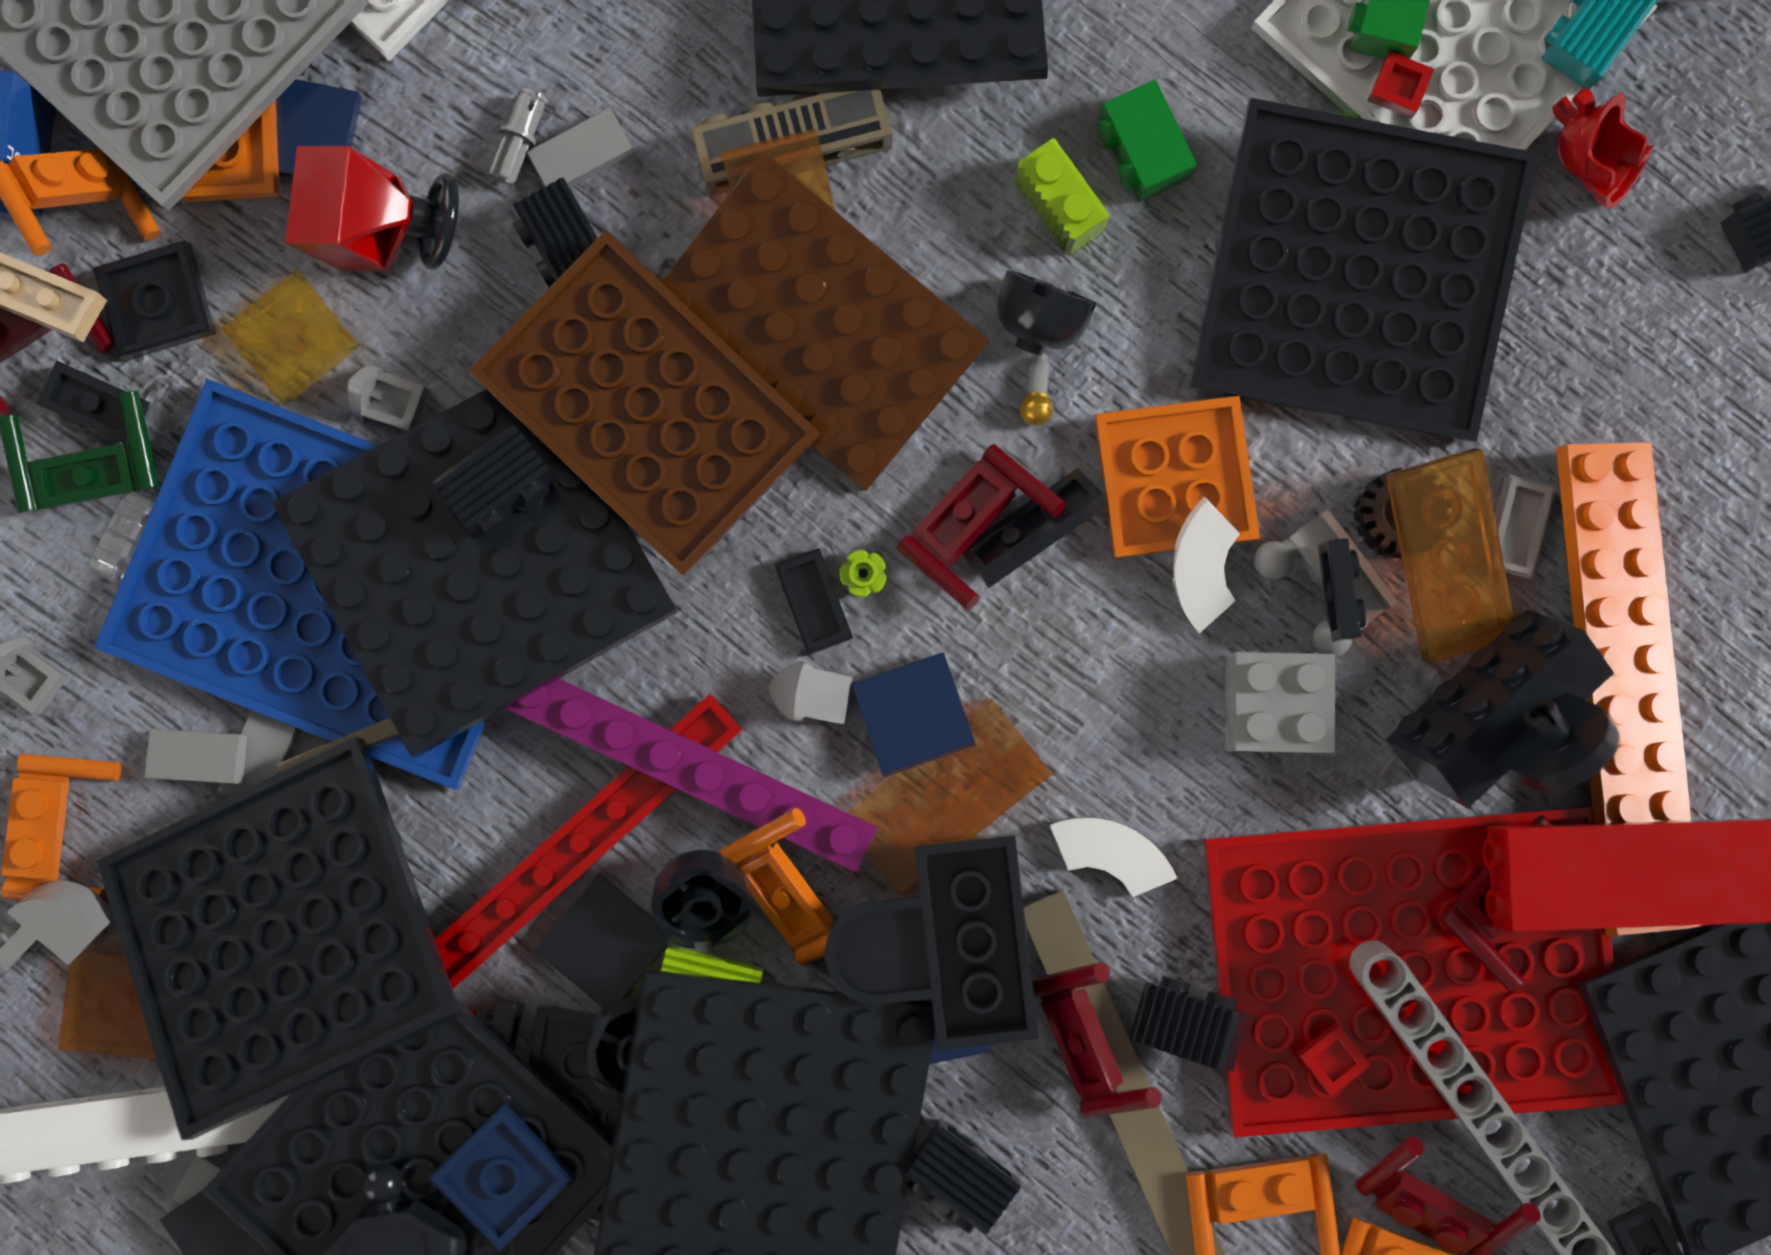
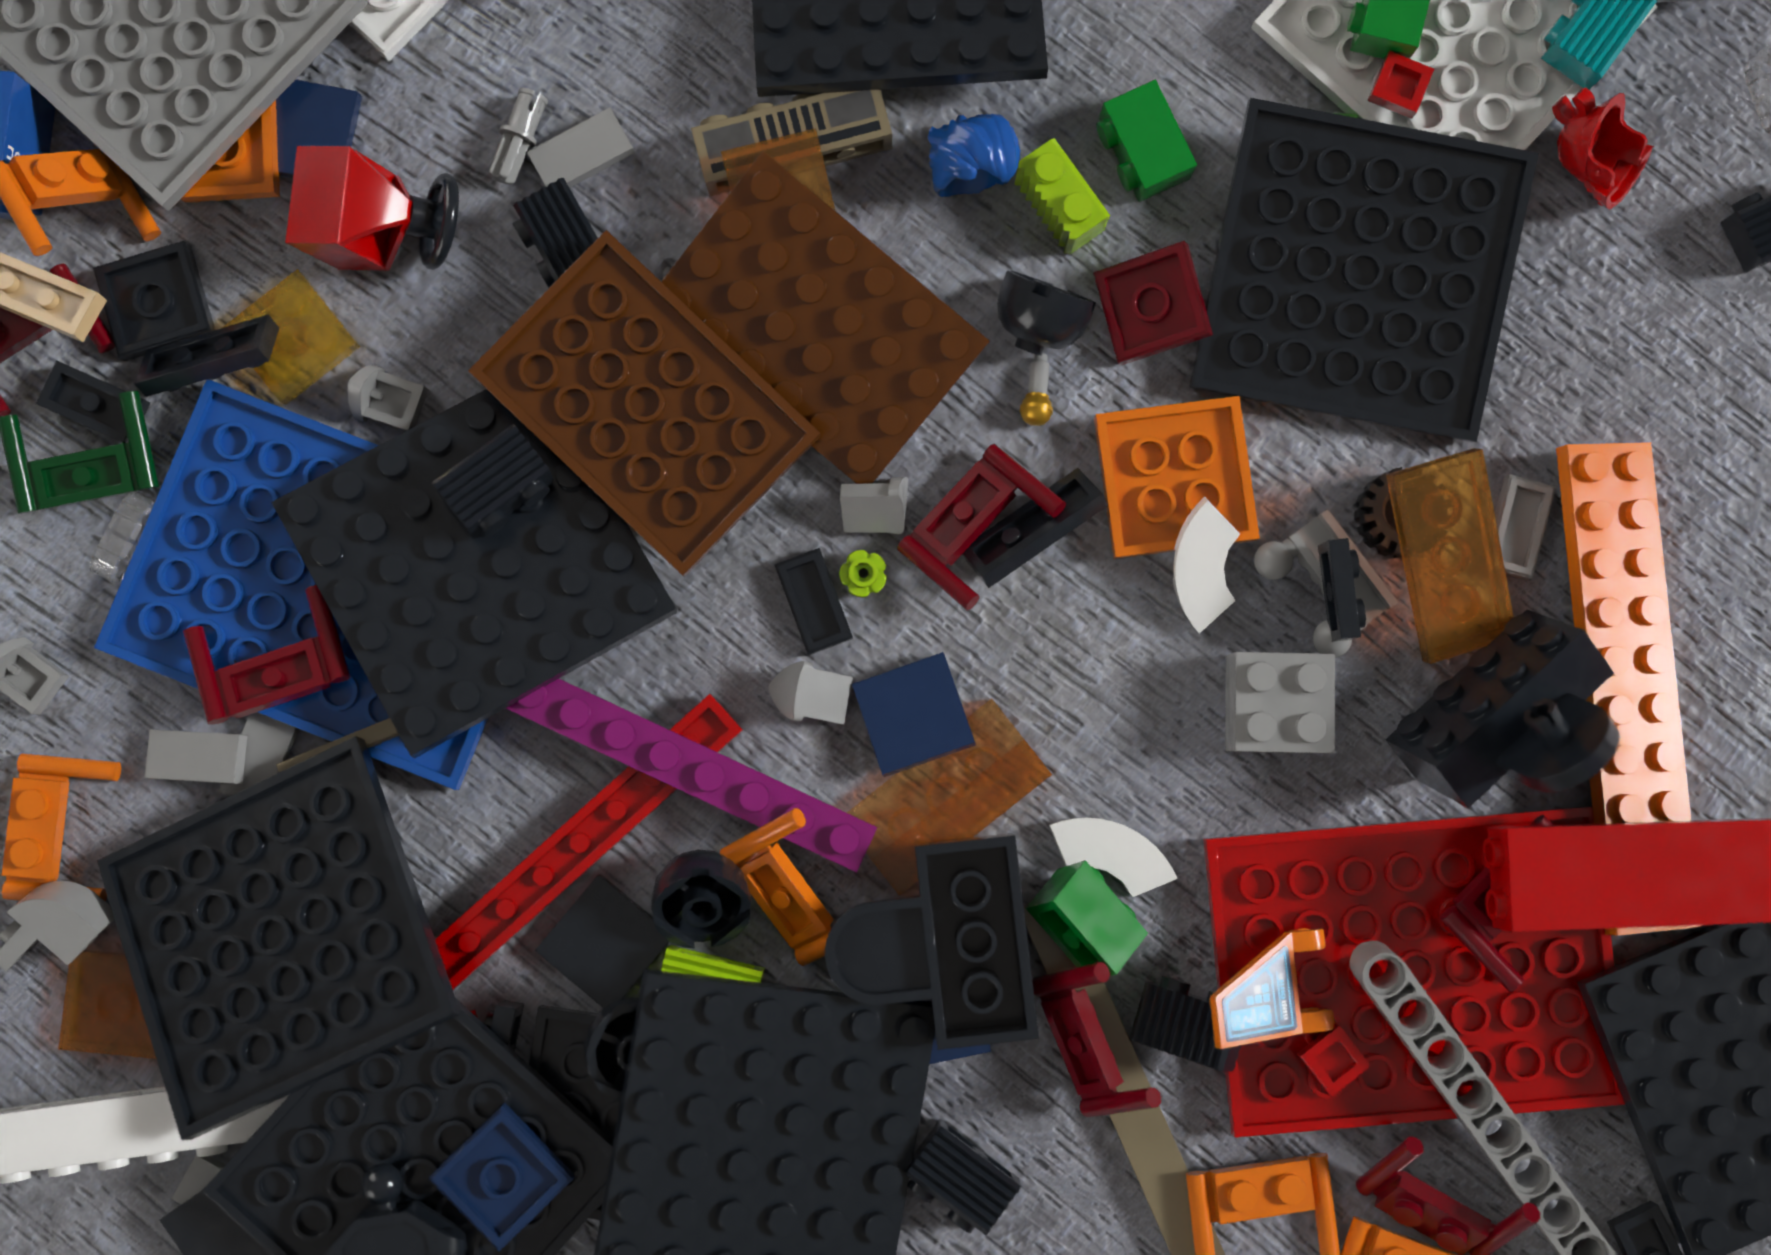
none -> black plate [134,314,279,397]
none -> dark red plate [183,585,351,725]
none -> light grey tile [840,477,908,535]
none -> blue hair [928,114,1020,197]
none -> green brick [1025,860,1148,976]
none -> dark red tile [1093,241,1213,365]
none -> flag [1210,928,1335,1049]

